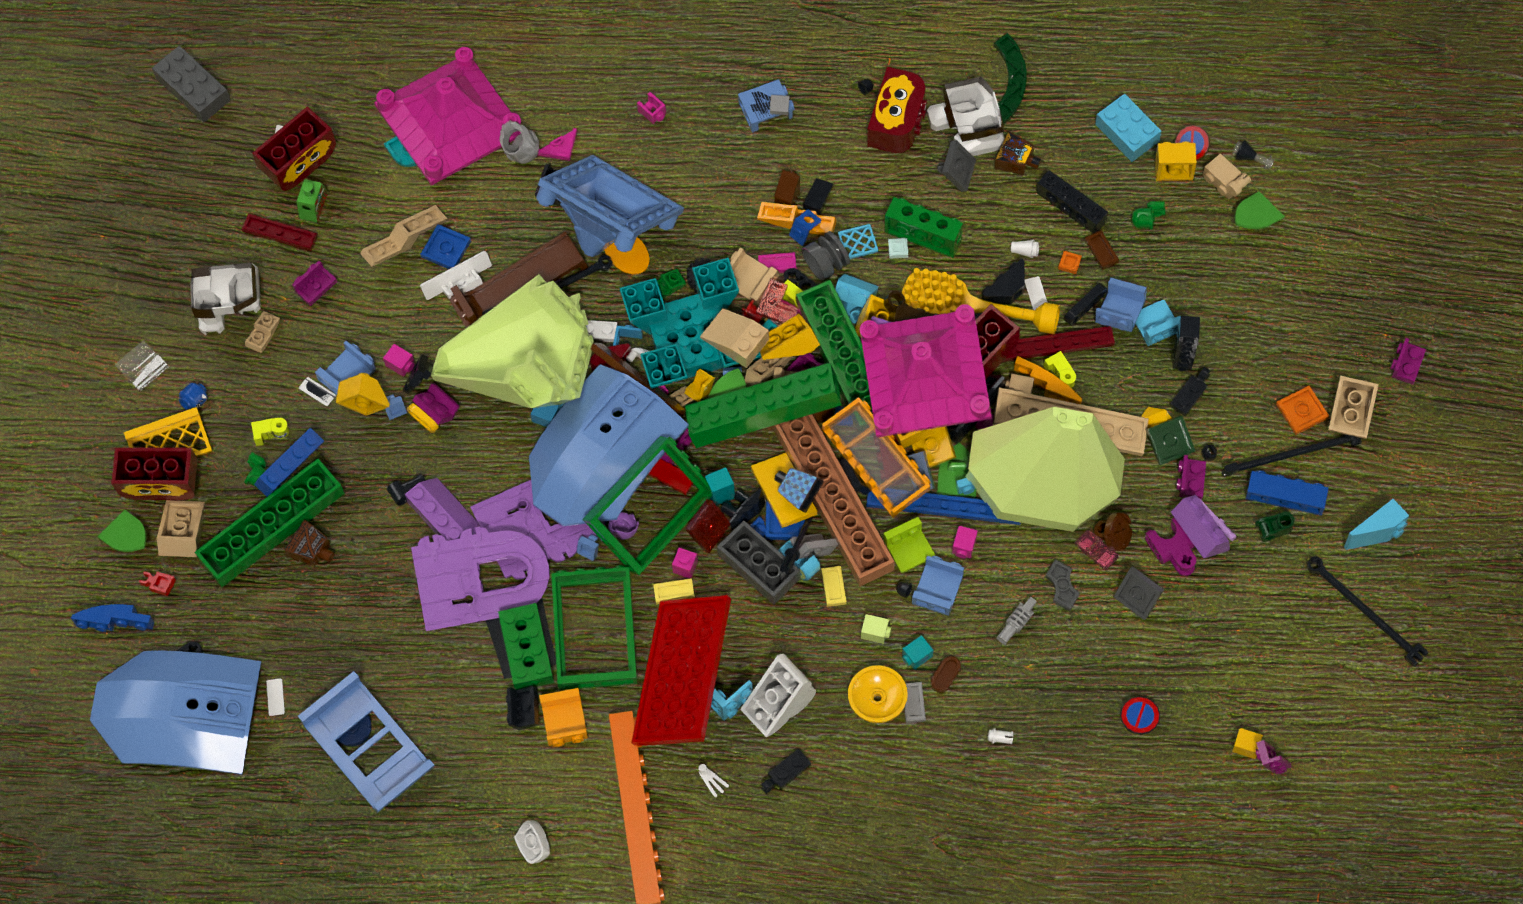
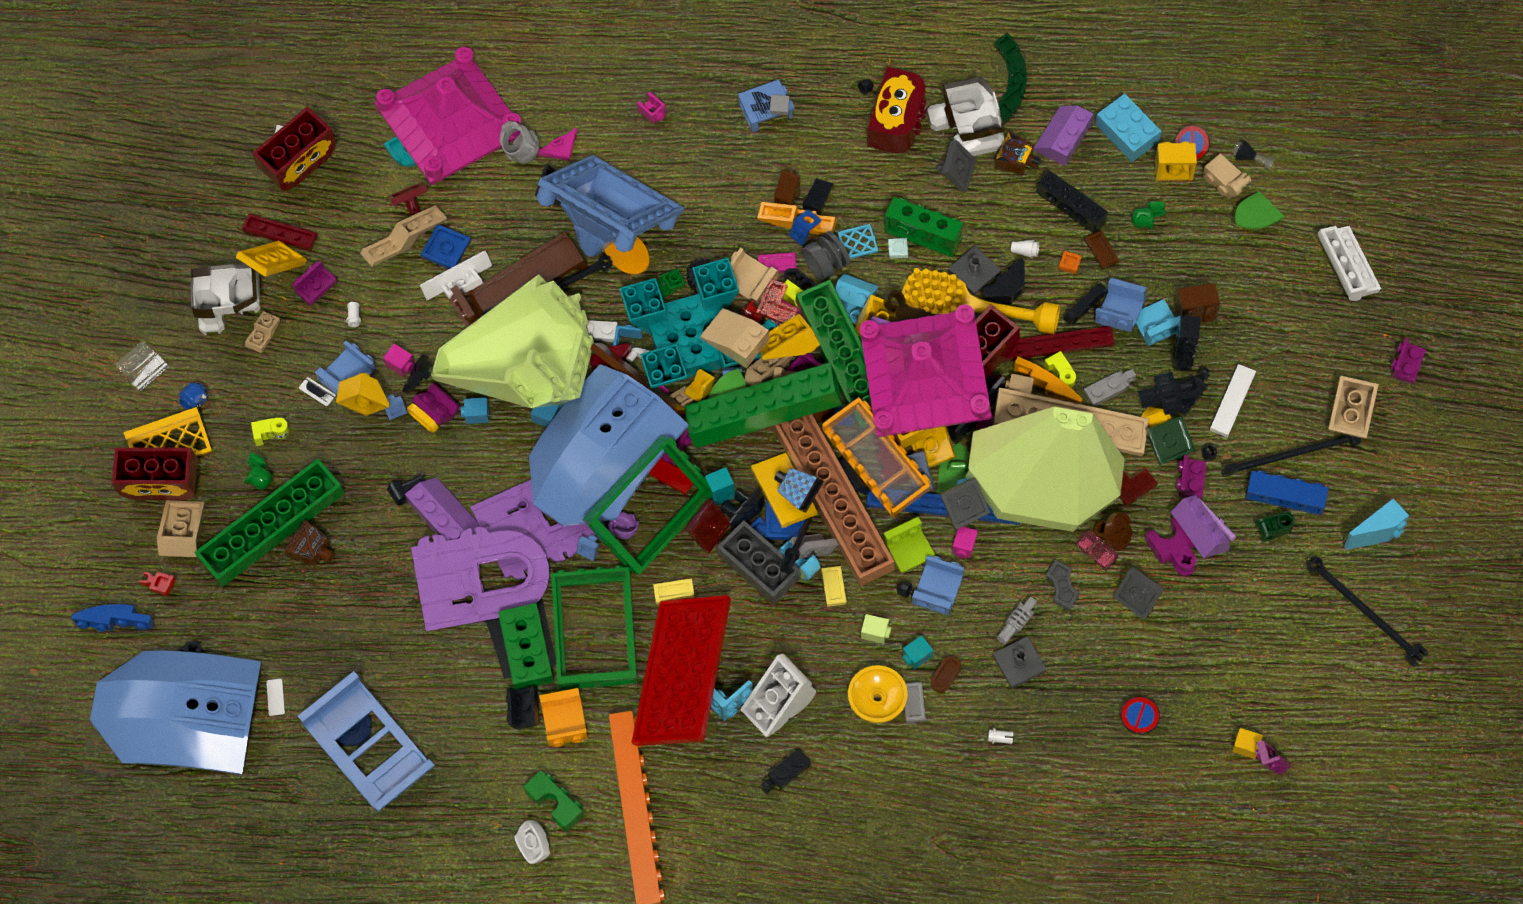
bright green shield [97,510,147,552] -> none
dark grey brick [152,46,231,123] -> none
blue brick [254,428,324,497] -> none
bright green torso [297,179,328,223] -> none
dark pink brick [672,548,698,579] -> none
white piece [699,764,729,798] -> none
white sticker [1025,276,1048,310] -> none
orange tile [1276,385,1329,435] -> none
none -> yellow tile [236,241,307,277]
none -> white pin [346,302,361,327]
none -> dark red tile [387,182,428,217]
none -> dark azure brick [461,398,489,424]
none -> green arch [523,770,584,833]
none -> dark grey tile [939,477,991,530]
none -> dark grey tile [948,246,1001,296]
none -> dark grey tile [993,636,1047,689]
none -> medium lavender slope [1034,106,1093,167]
none -> light grey hinge [1083,369,1136,407]
none -> clear red plate [1119,469,1158,507]
none -> black plate [1138,372,1199,415]
none -> reddish brown brick [1174,283,1220,323]
none -> white tile [1210,364,1256,438]
none -> white brick [1317,226,1381,301]

